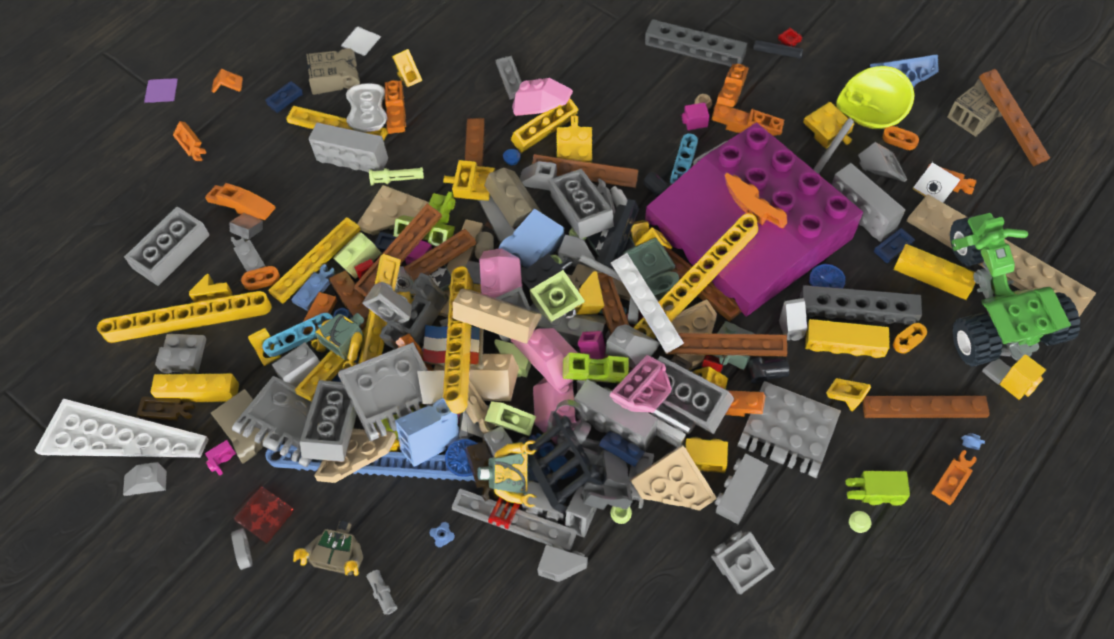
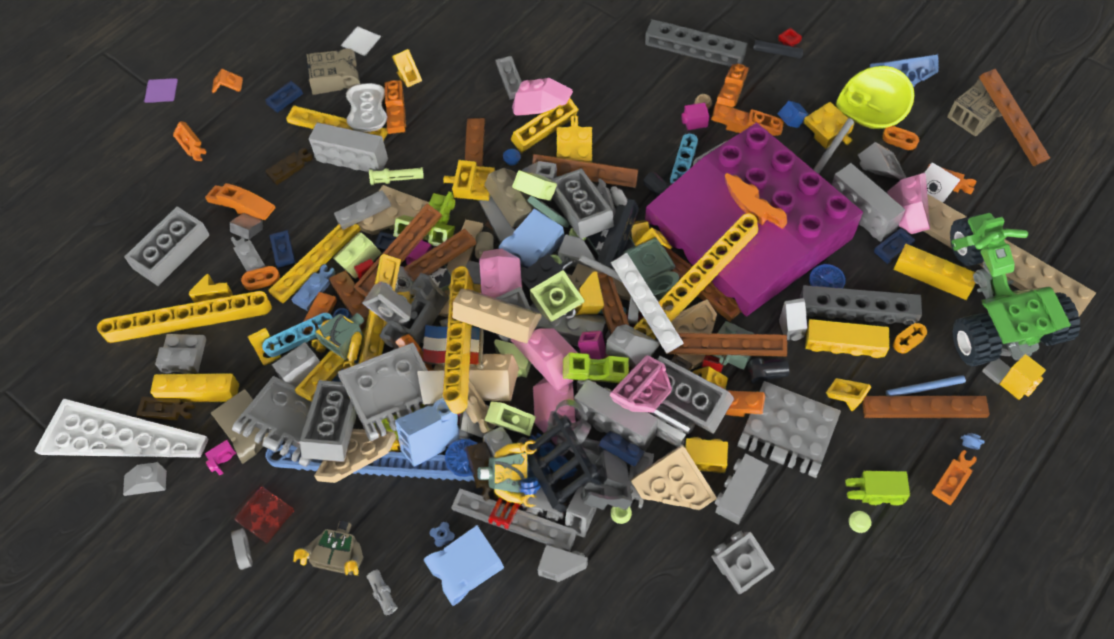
none -> dark brown plate [265,148,313,185]
none -> dark blue plate [270,230,296,268]
none -> light grey plate [334,190,391,230]
none -> light blue piece [424,526,504,606]
none -> yellowish green slope [512,170,557,201]
none -> blue plate [519,477,541,495]
none -> sand green tile [527,195,570,228]
none -> blue brick [778,101,809,128]
none -> medium blue bar [886,375,966,396]
none -> bright pink wedge [887,173,930,234]

